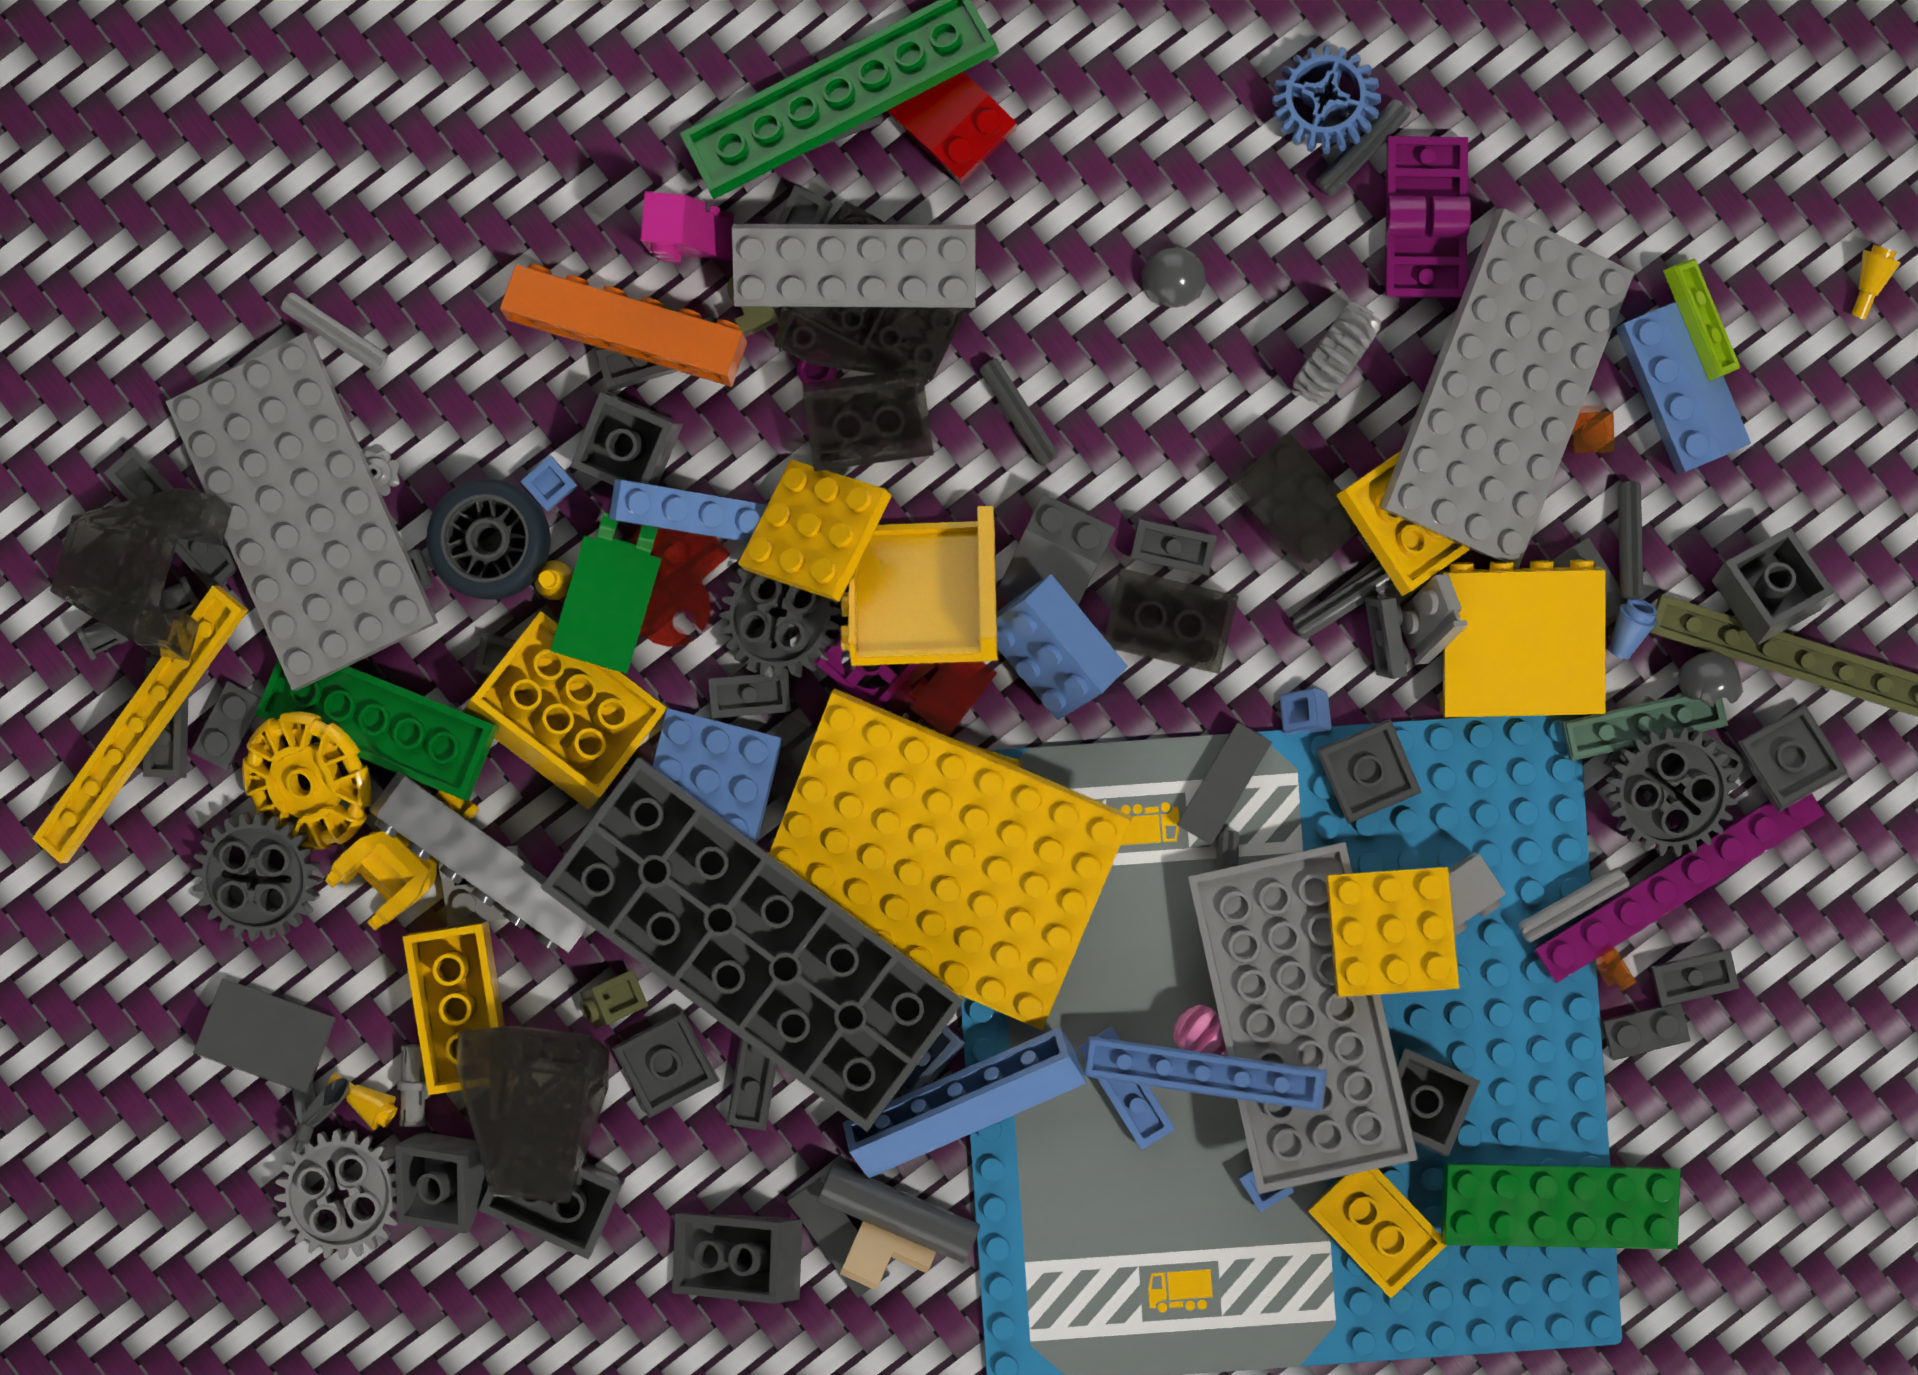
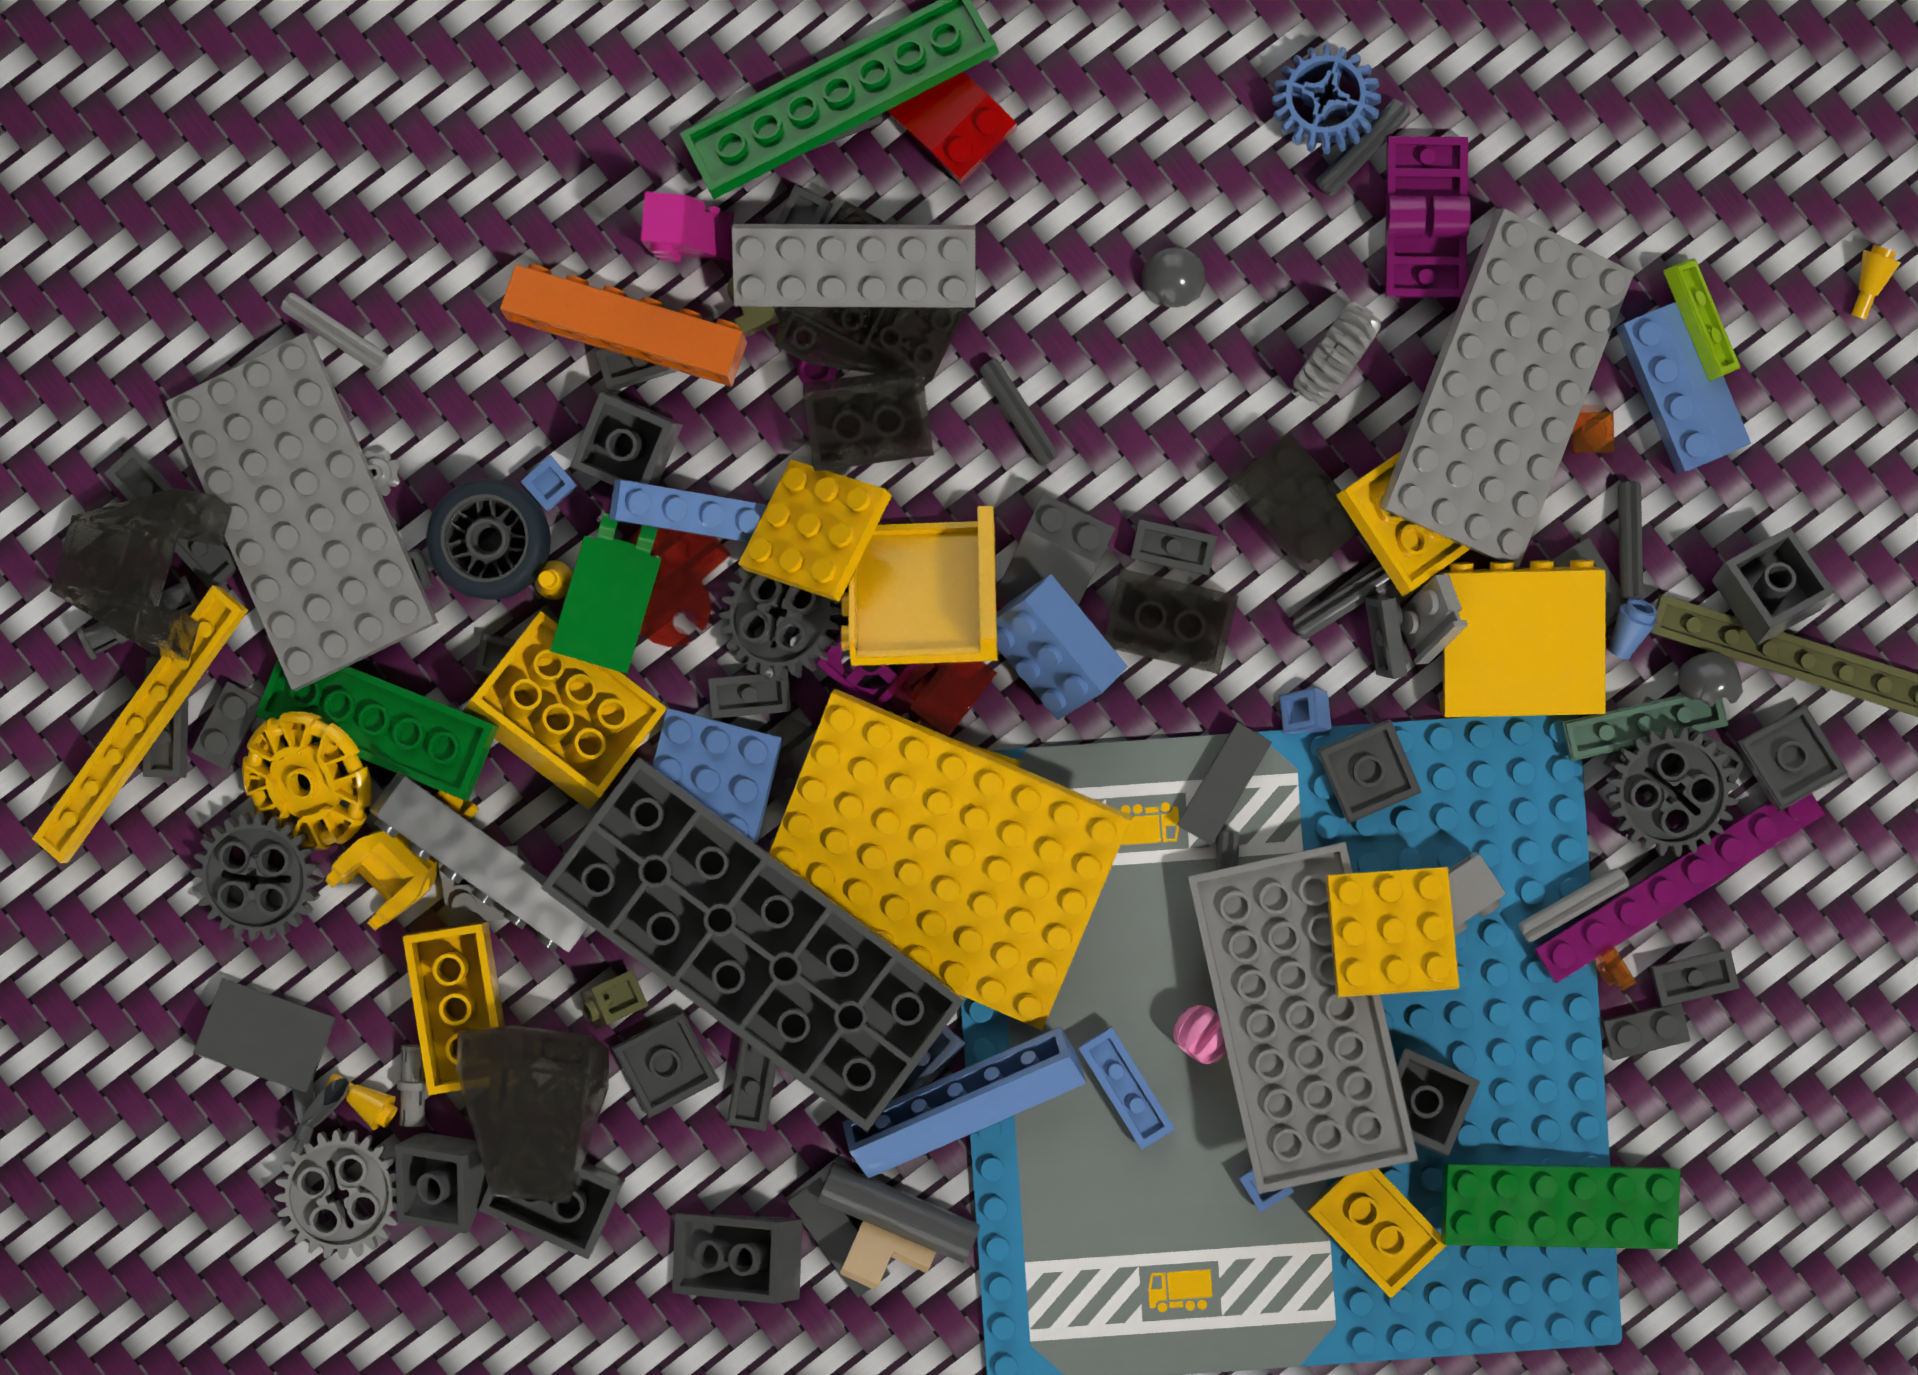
medium blue tile [1084,1036,1327,1111] -> none

